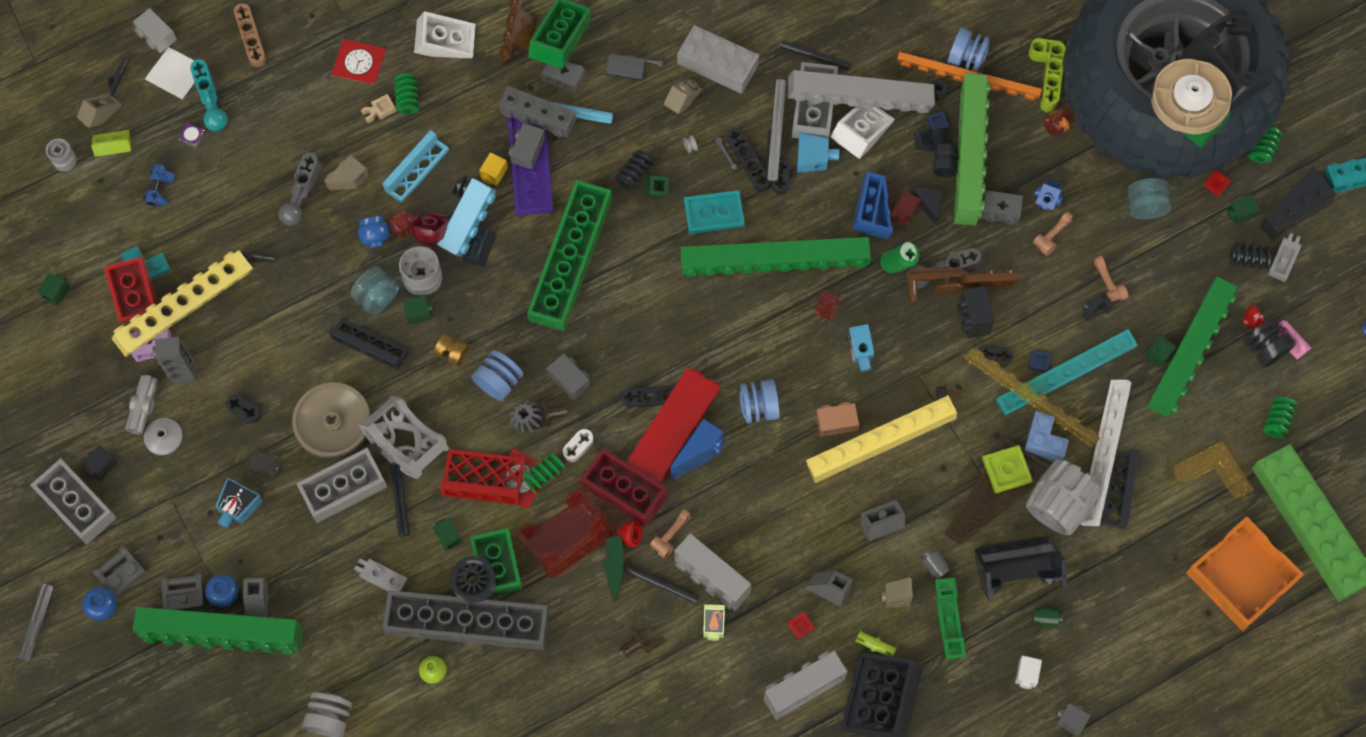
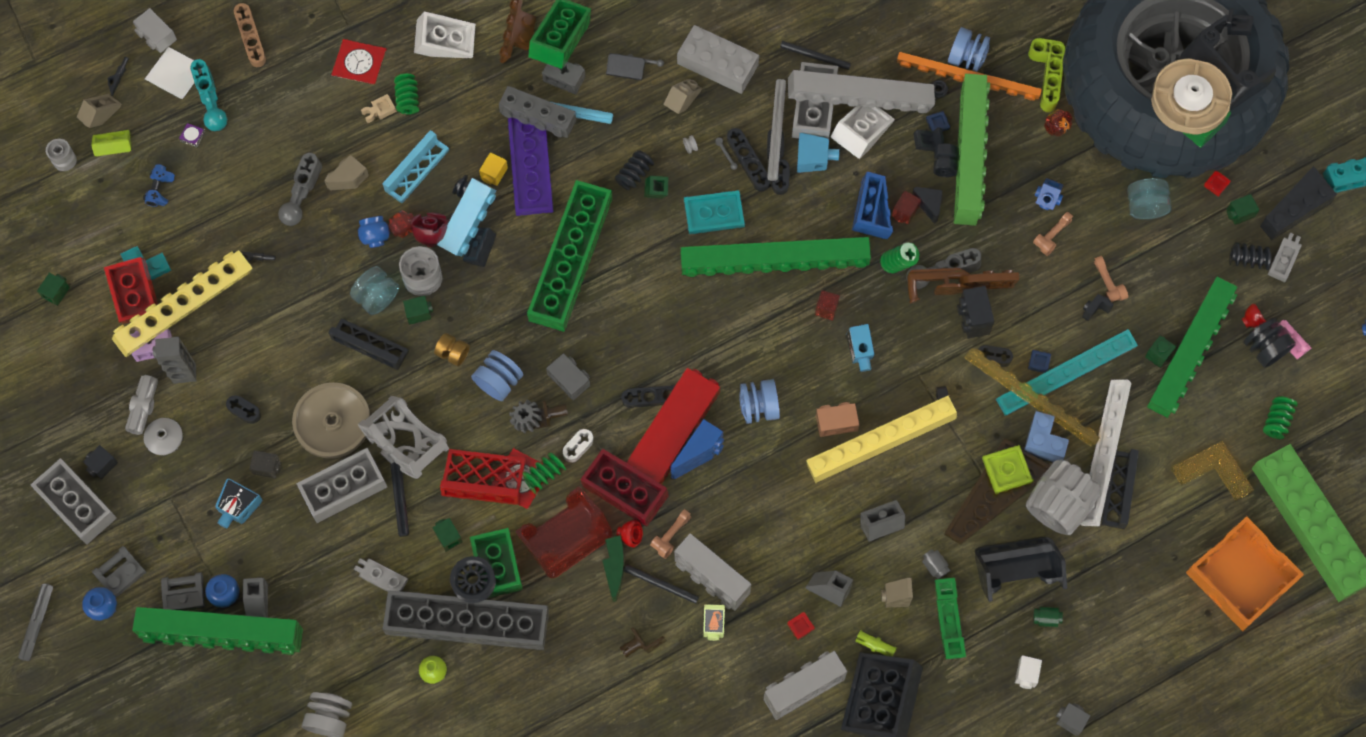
dark grey brick [509,123,545,170] -> none
dark grey brick [981,191,1023,224] -> none
green piece [1248,124,1283,163] -> none

